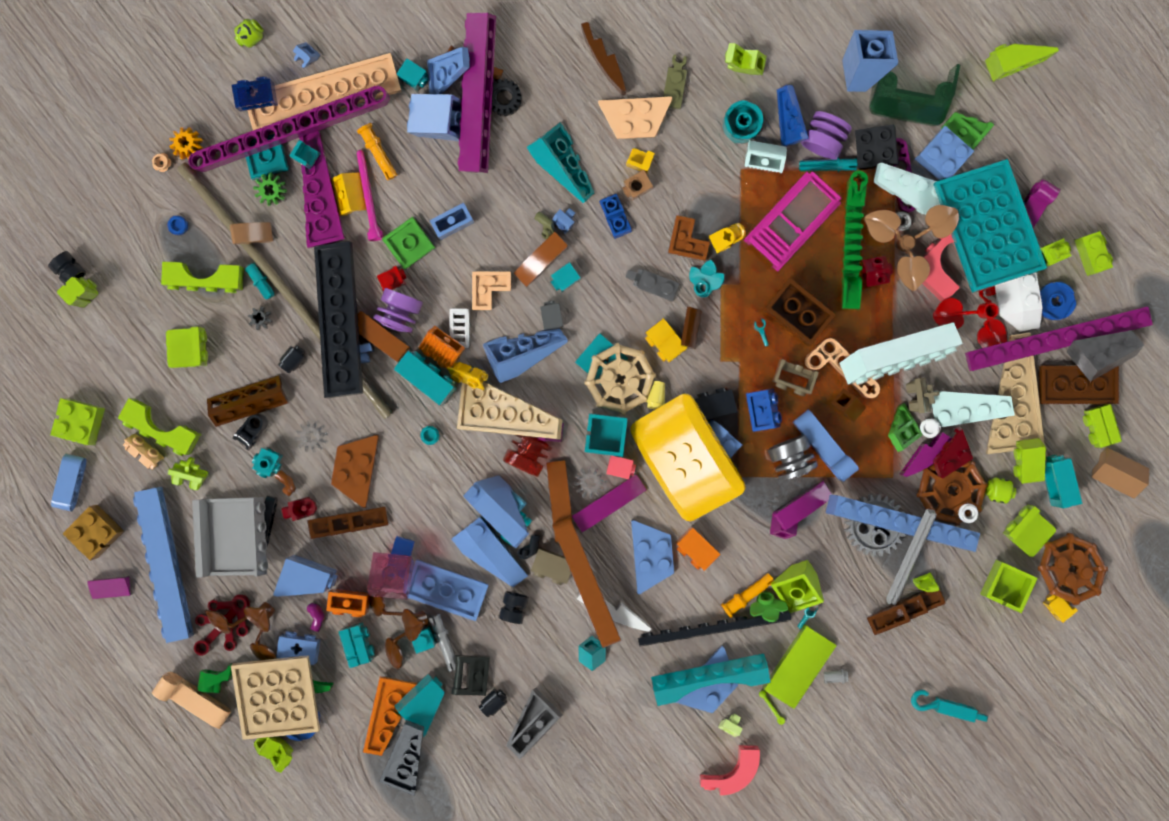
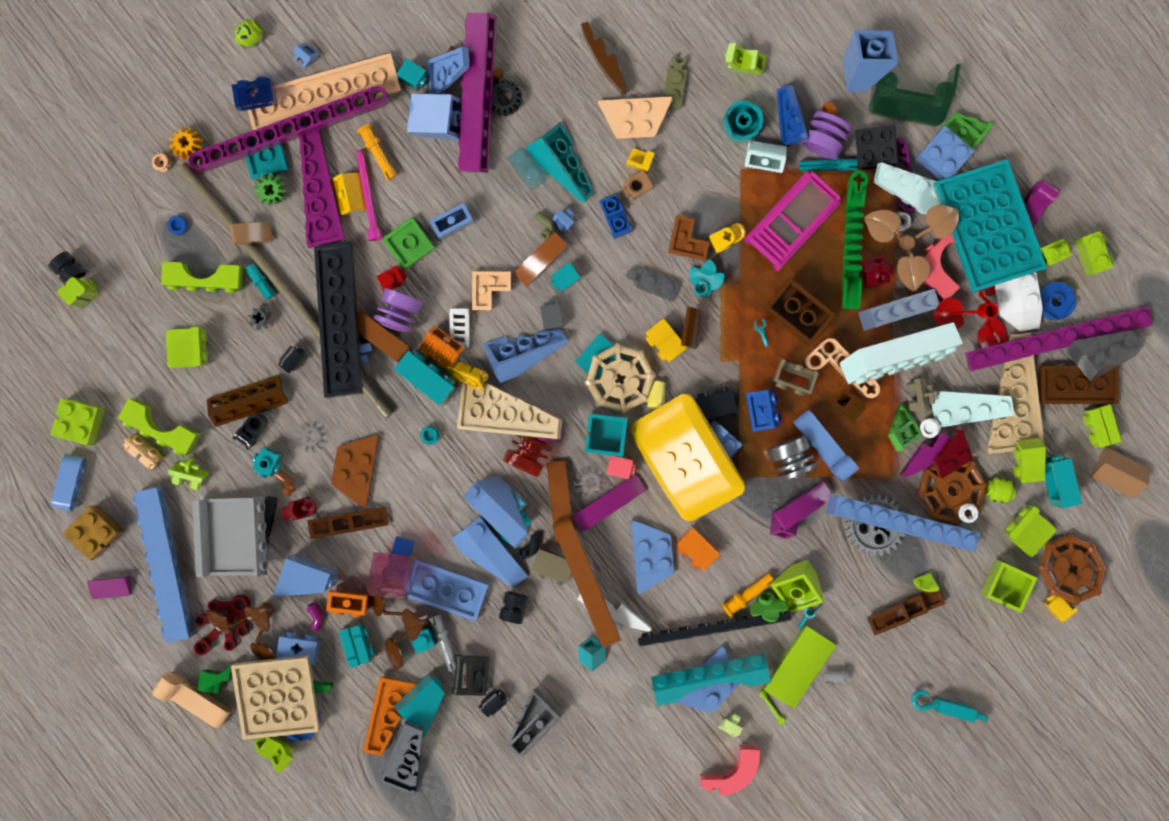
teal panel [289,140,320,170] -> none
light grey axle [886,509,937,605] -> none
lime slope [985,44,1059,82] -> none
none -> clear light blue brick [507,146,547,191]
none -> orange hinge [822,102,838,115]
none -> sand blue arch [858,289,939,331]

